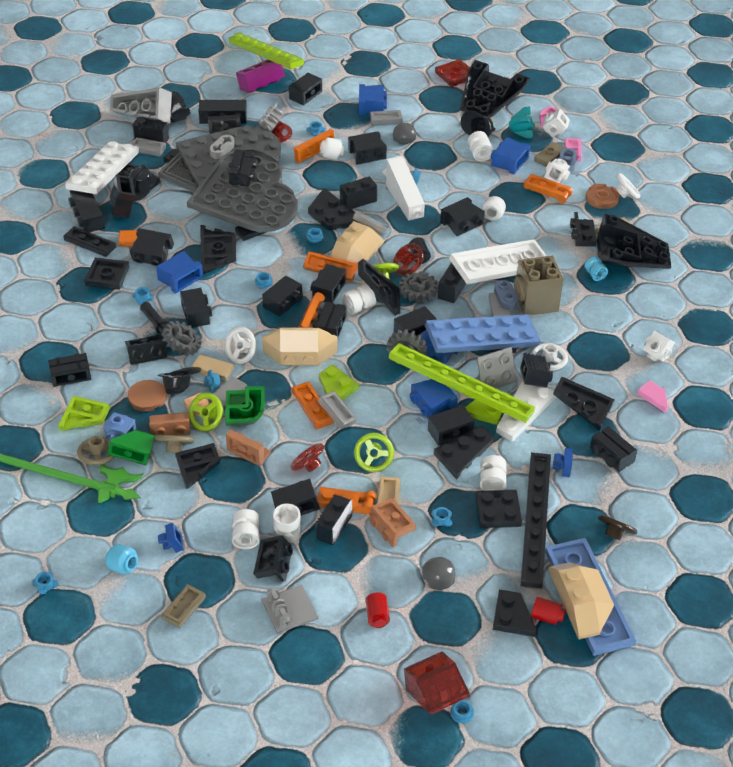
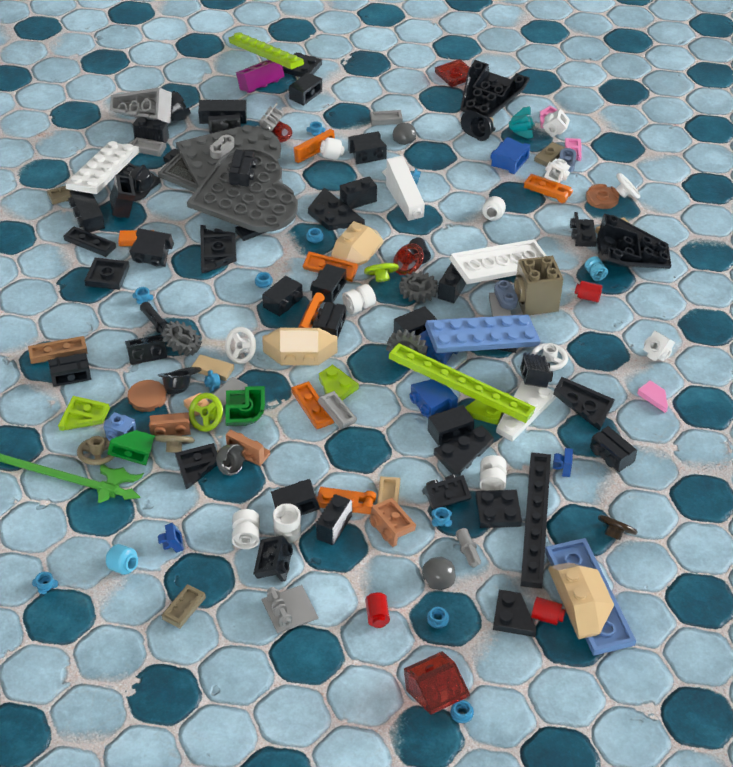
blue hips [156,251,203,294] -> none
black brick [180,287,212,328] -> none
clear red piece [290,443,324,472] -> none
light grey tile [353,211,388,234] -> none
lime piece [354,433,394,472] -> none
black wing [358,259,400,316] -> none
blue hips [359,84,387,115] -> none
black hips [440,197,485,236] -> none
white wheel [467,131,493,162] -> none
light grey hinge [475,347,516,388] -> none
none -> medium nougat plate [28,336,88,364]
none -> dark tan plate [47,185,70,205]
none -> dark grey hair [216,444,245,475]
none -> black plate [282,52,322,77]
none -> black bracket [422,474,472,511]
none -> dark azure plate [427,607,449,628]
none -> light grey axle [455,528,481,568]
none -> red brick [575,281,603,303]

